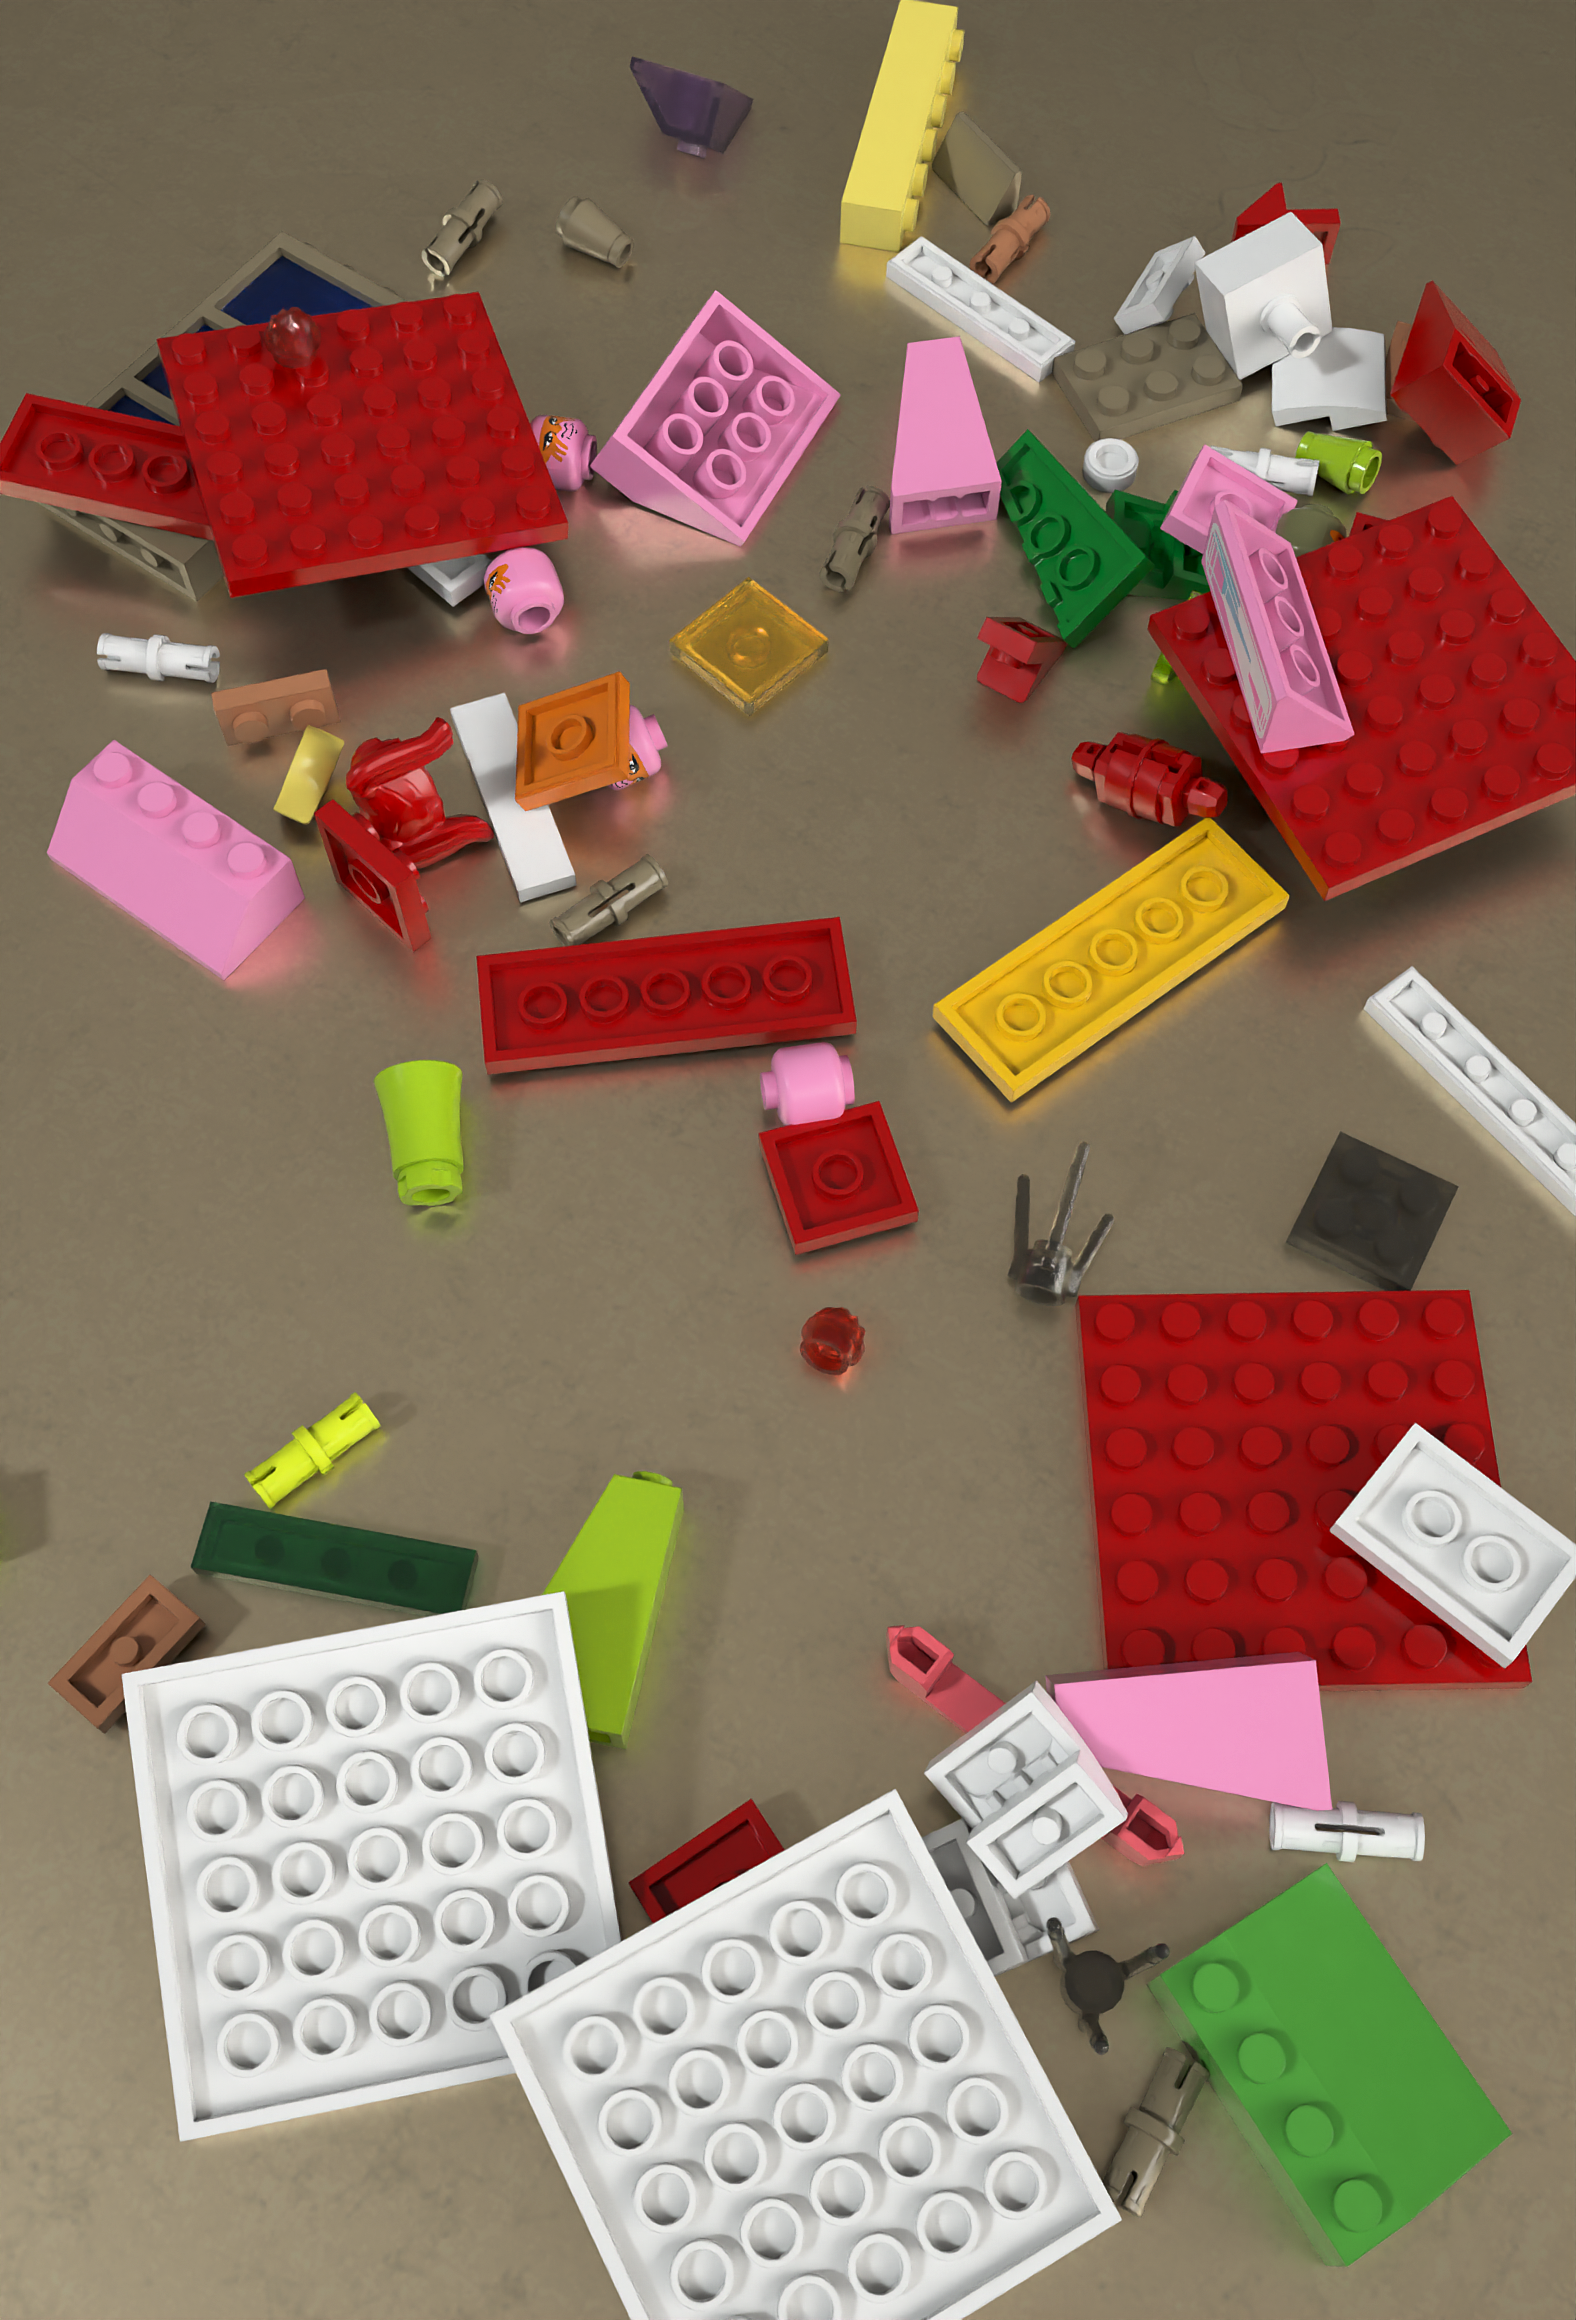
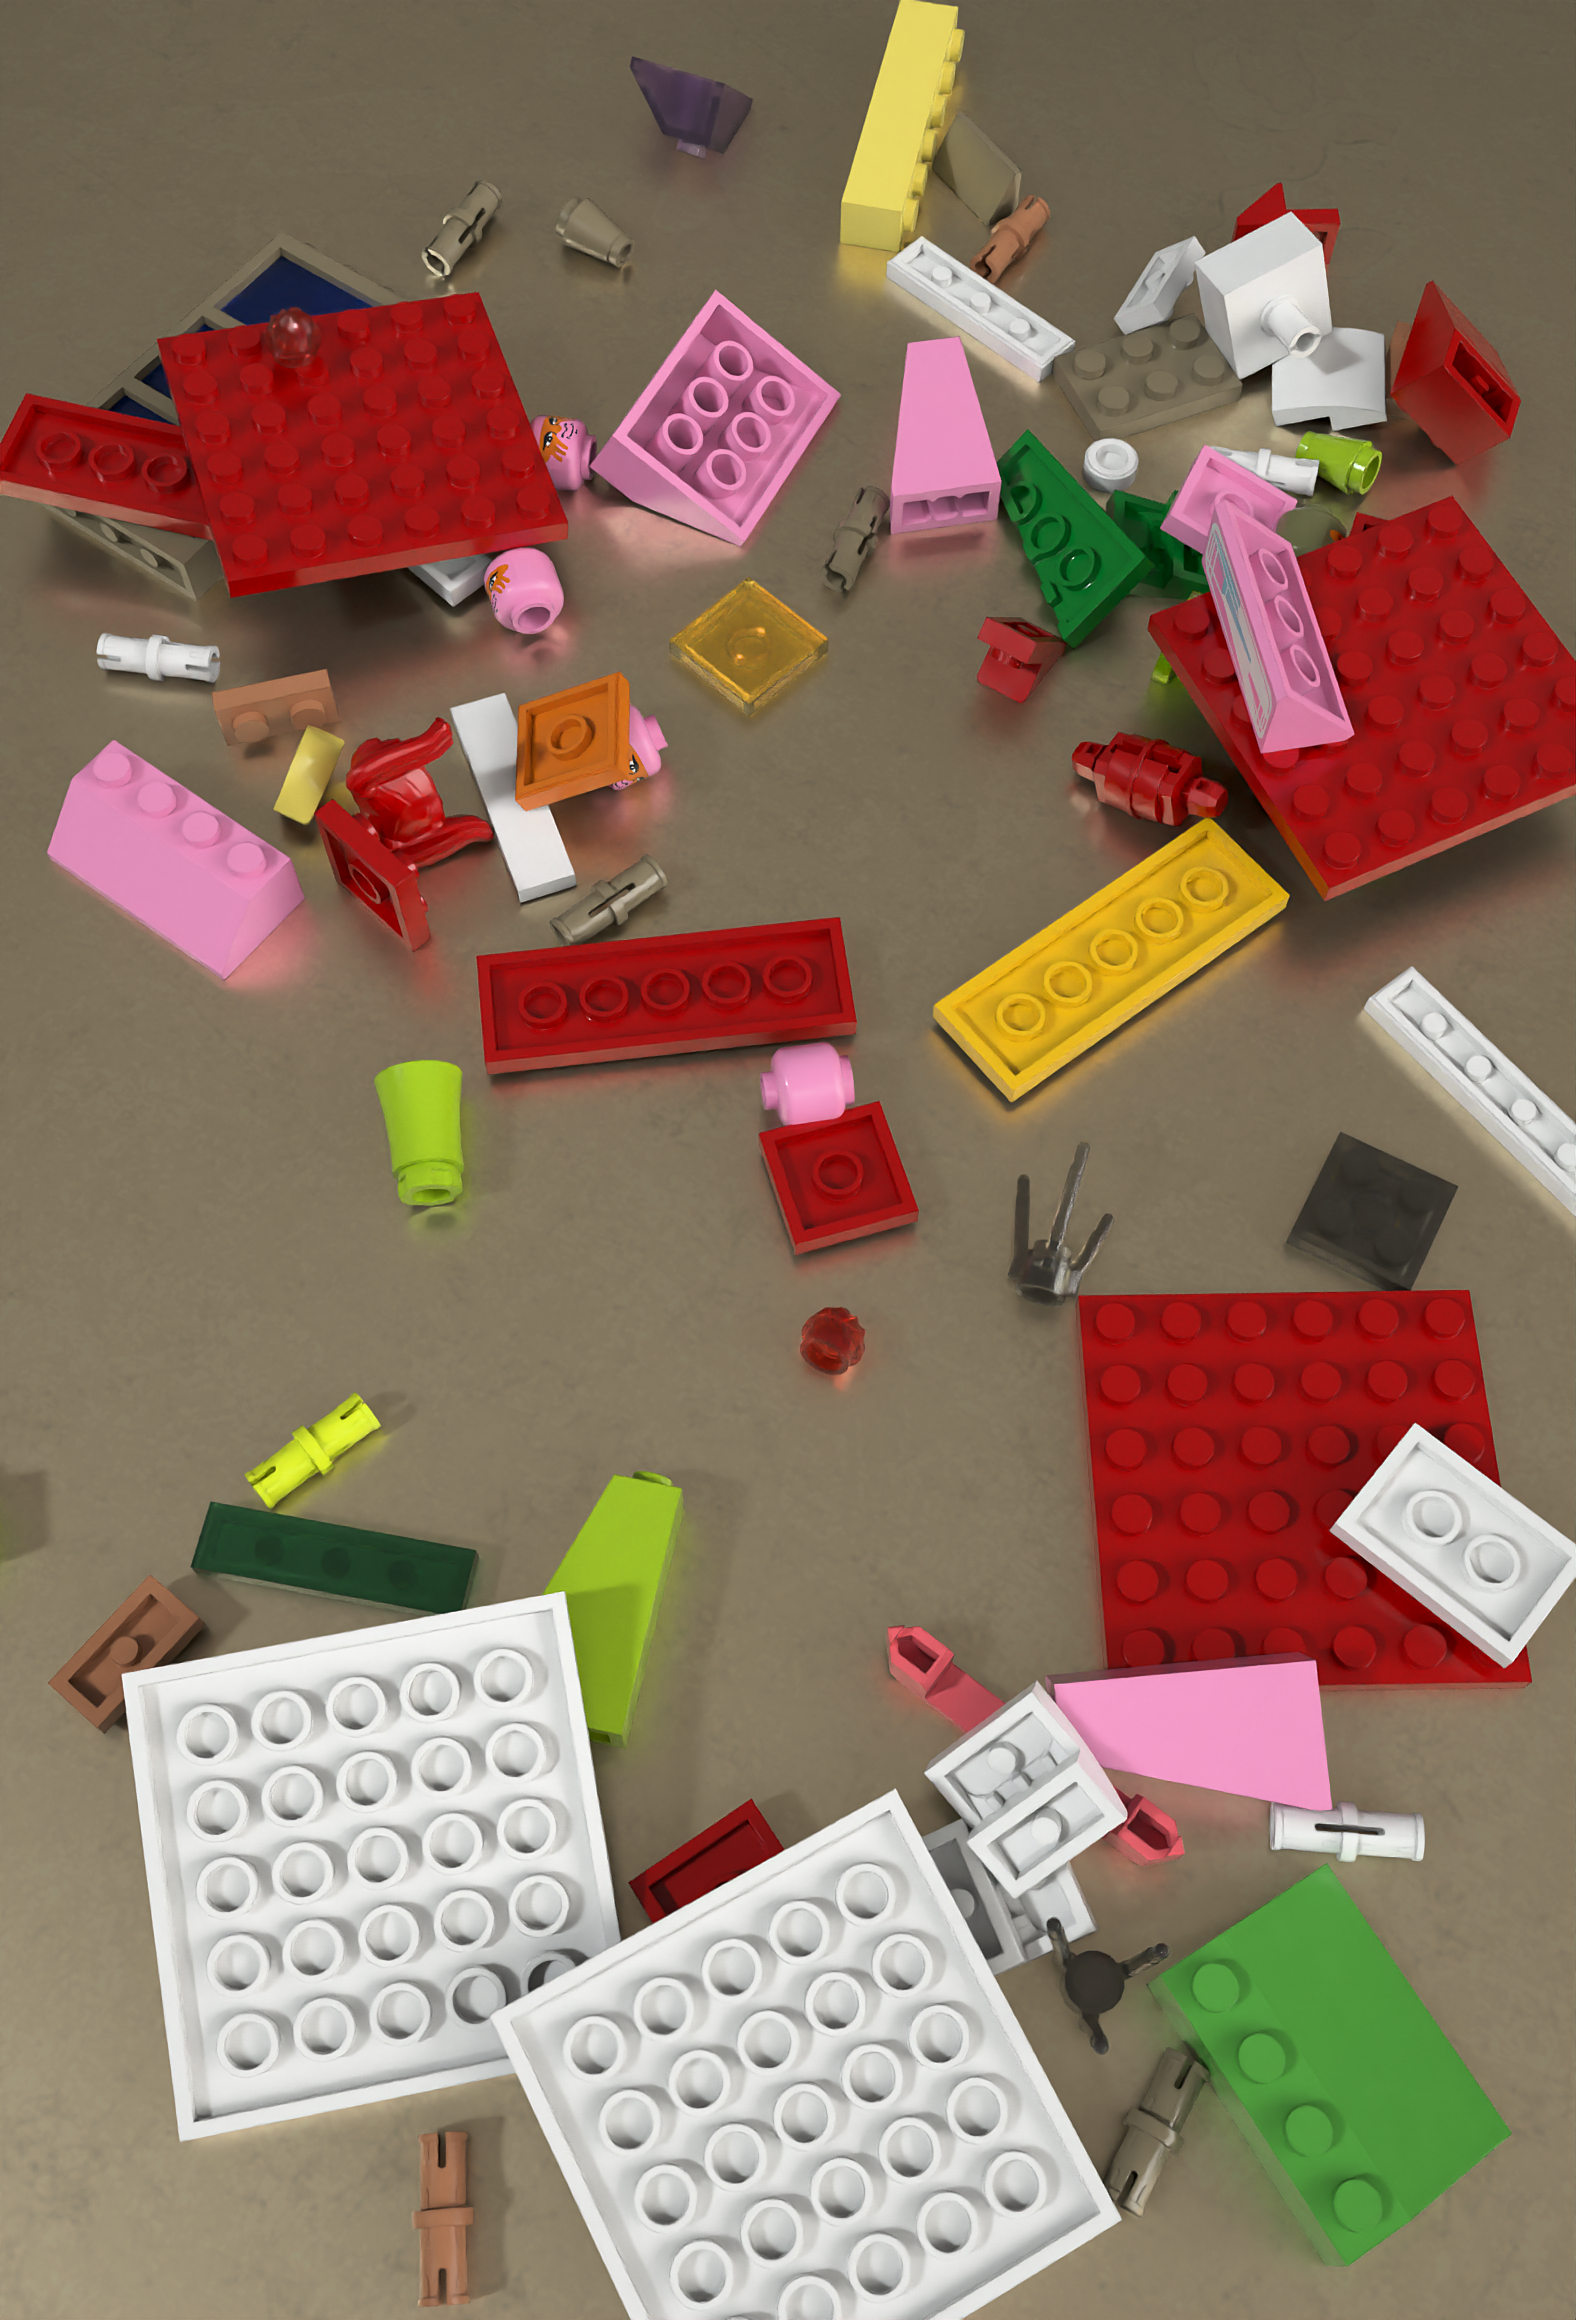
none -> nougat pin [412,2131,474,2307]

